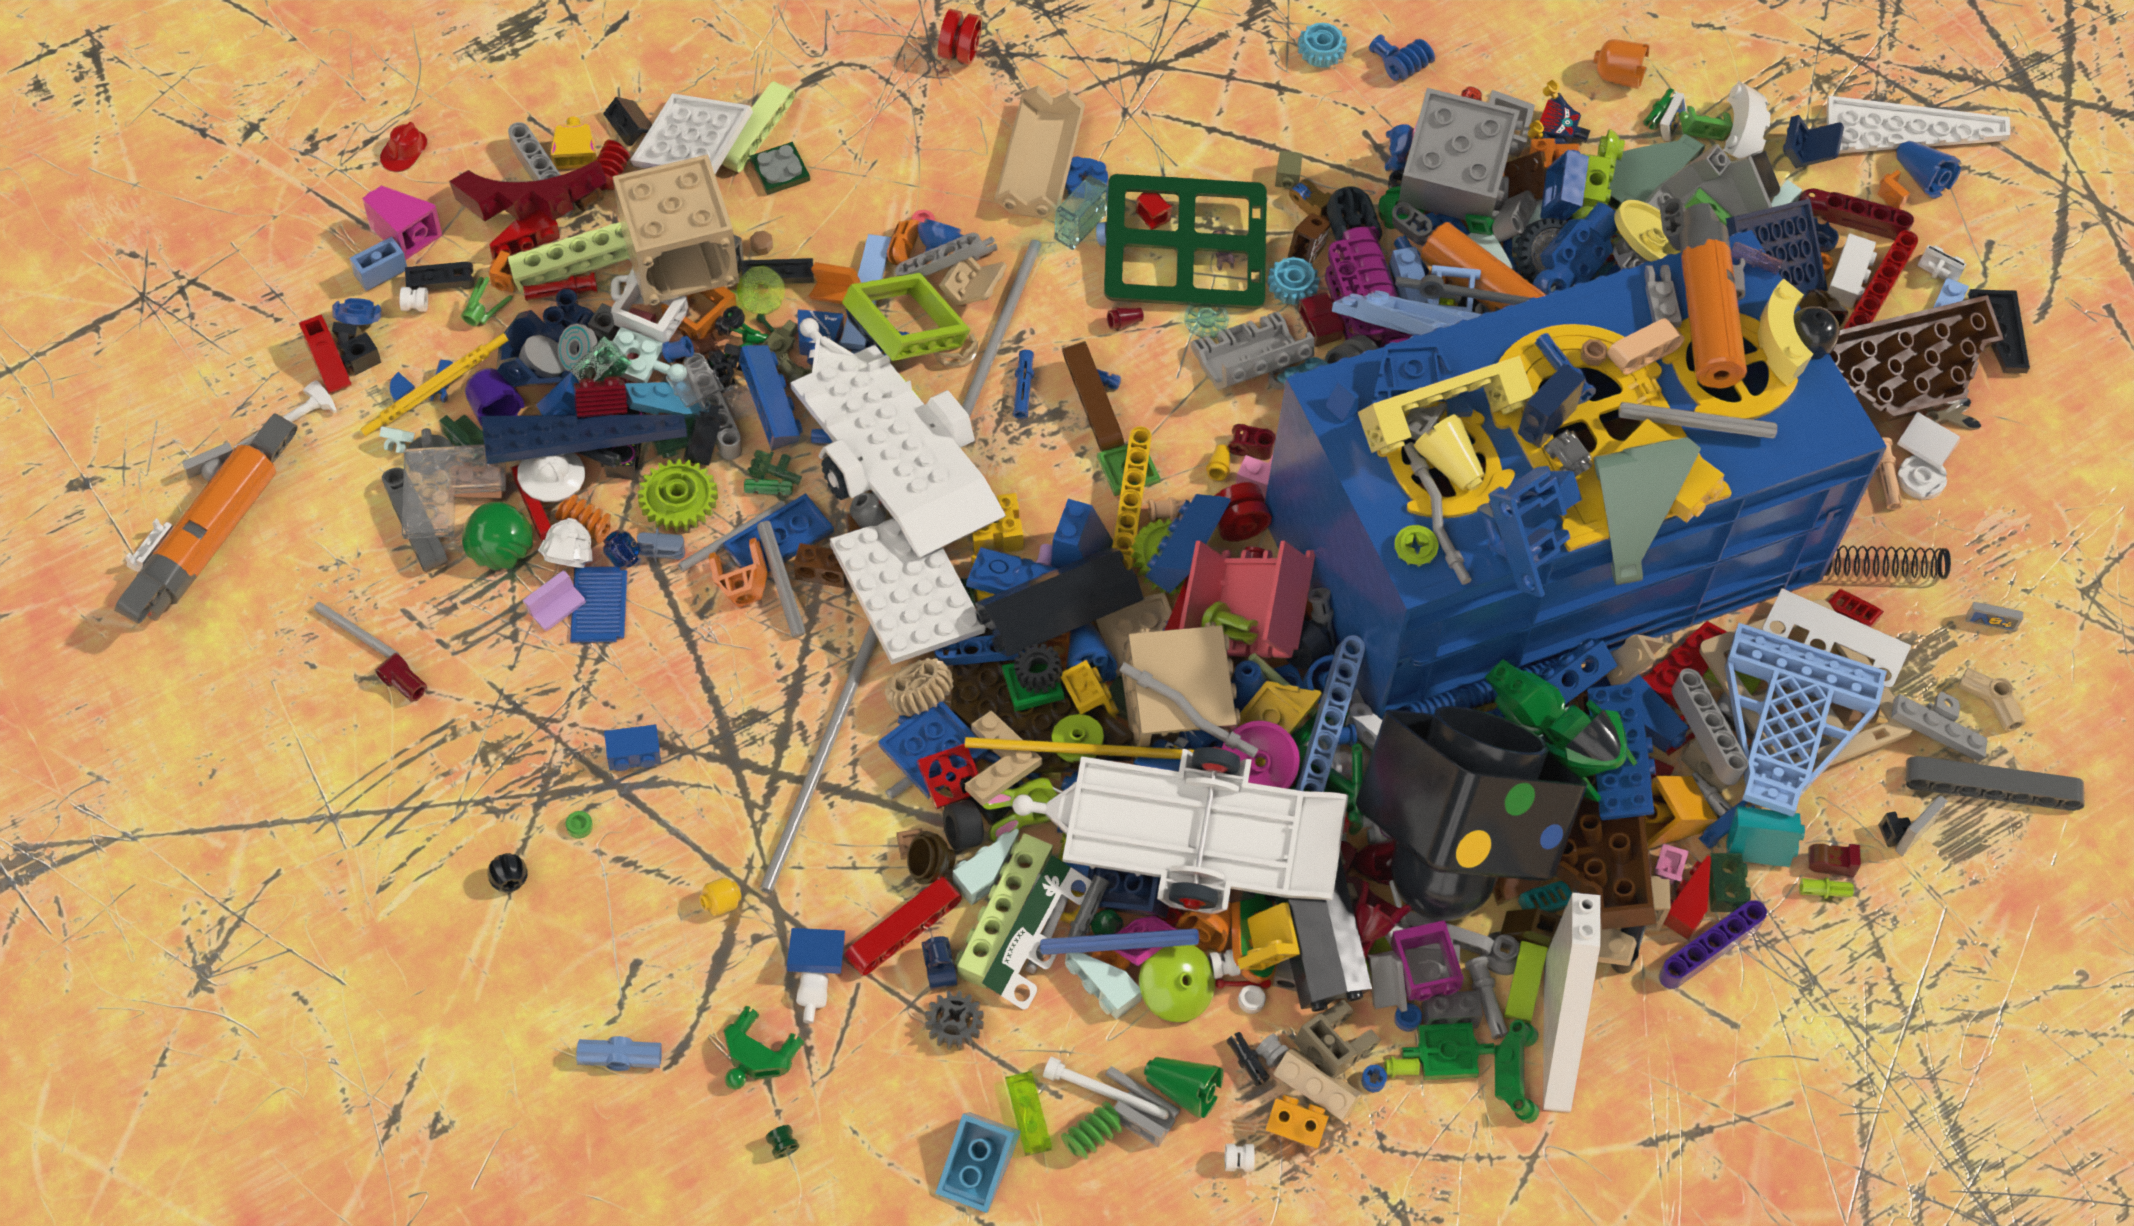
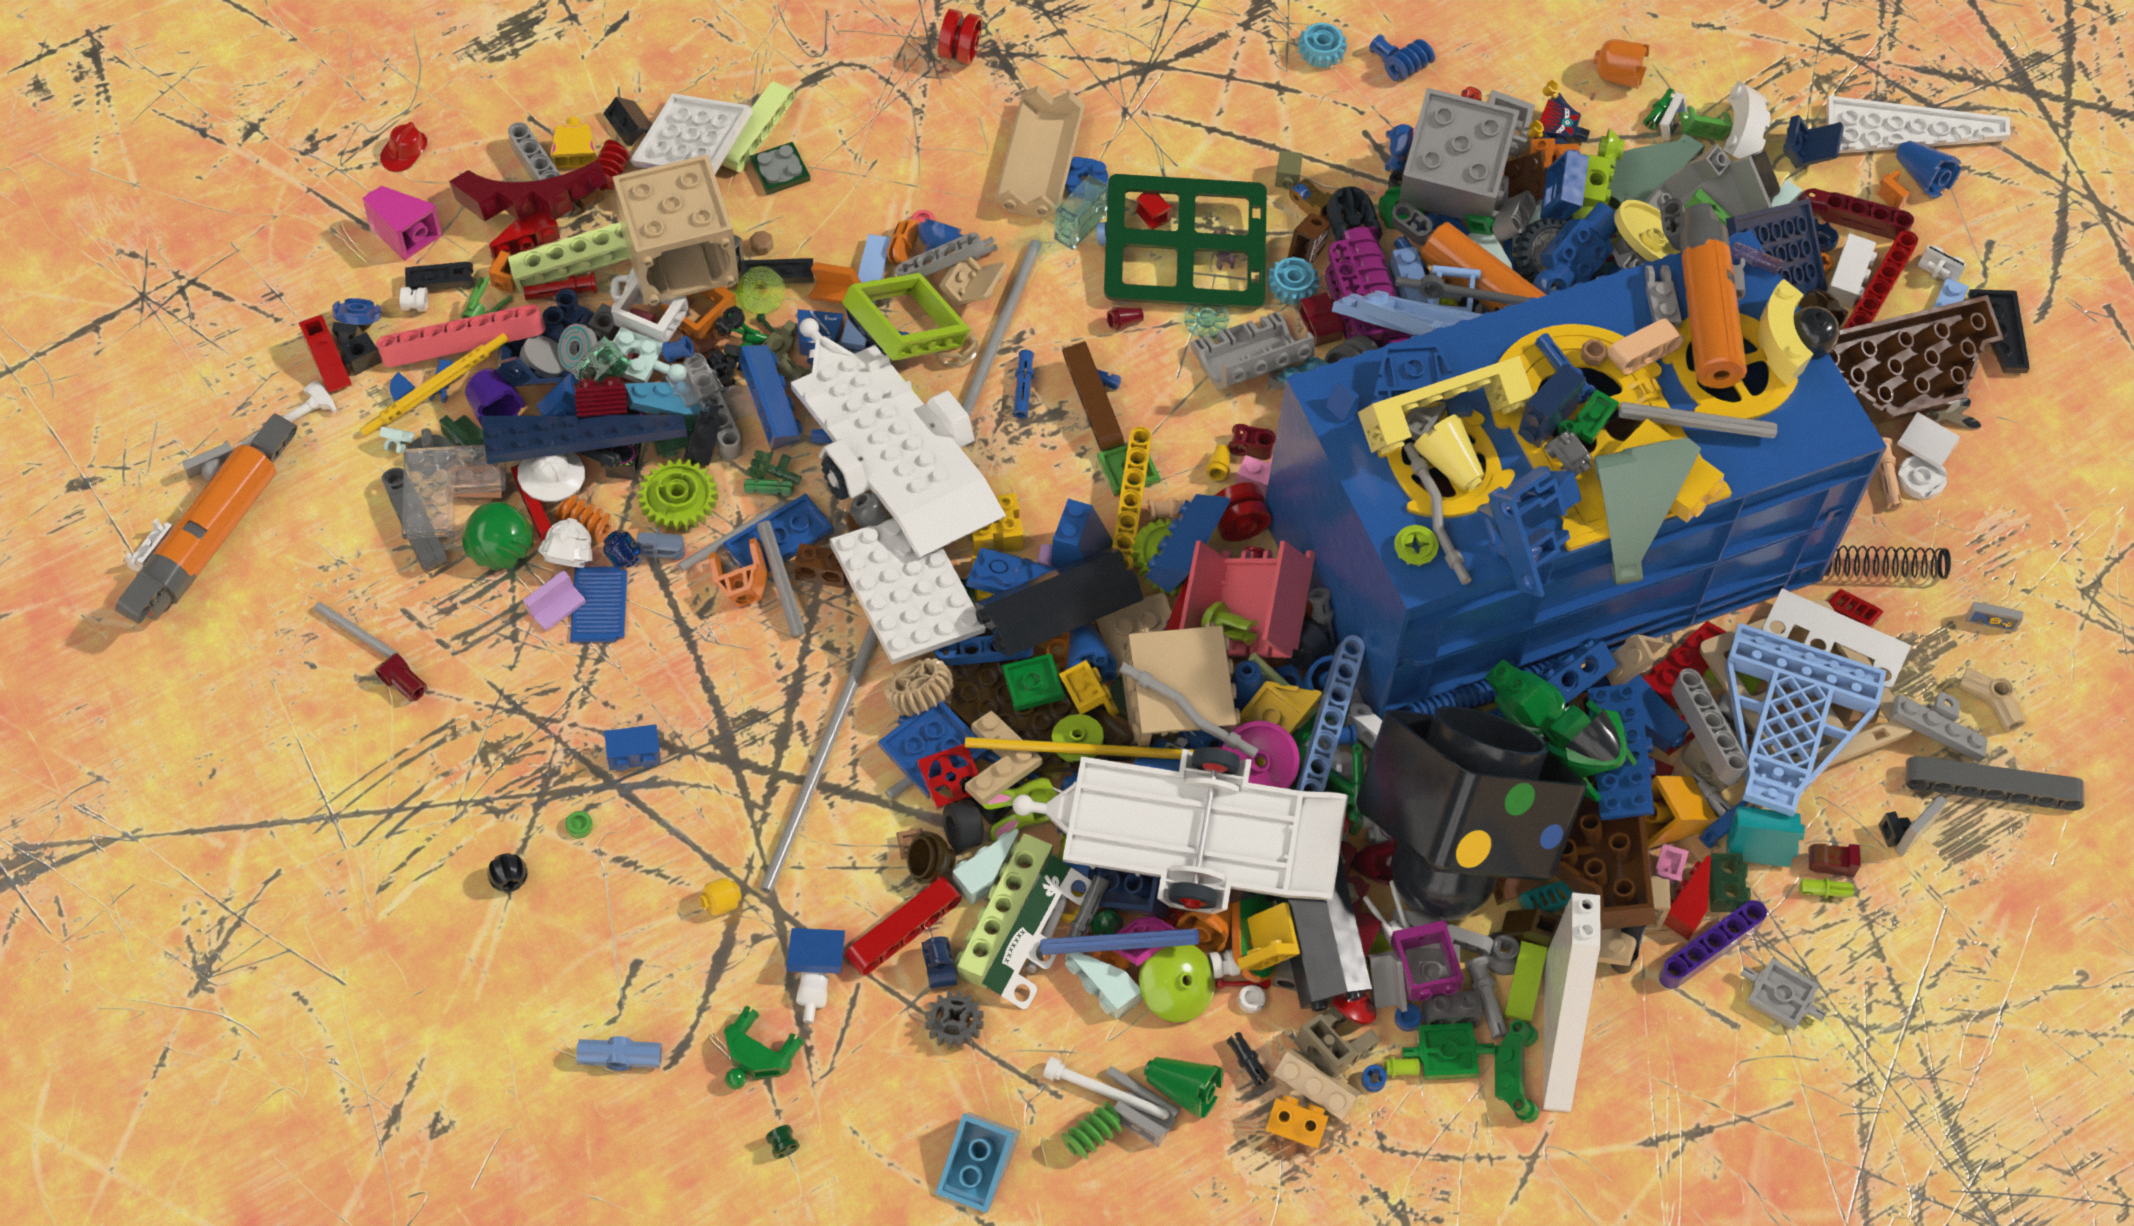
medium blue brick [349,236,407,291] -> none
clear neon green tile [1005,1071,1052,1156] -> none
black tyre [1014,644,1063,694] -> none
white wheel [1224,1143,1255,1172] -> none
light grey wheel [1255,1033,1290,1068] -> none
dark red helmet [1354,880,1412,942] -> none
none -> coral beam [376,304,546,367]
none -> red dish [1333,993,1377,1025]
none -> green hinge [1557,389,1619,444]
none -> light grey plate [1740,958,1827,1031]

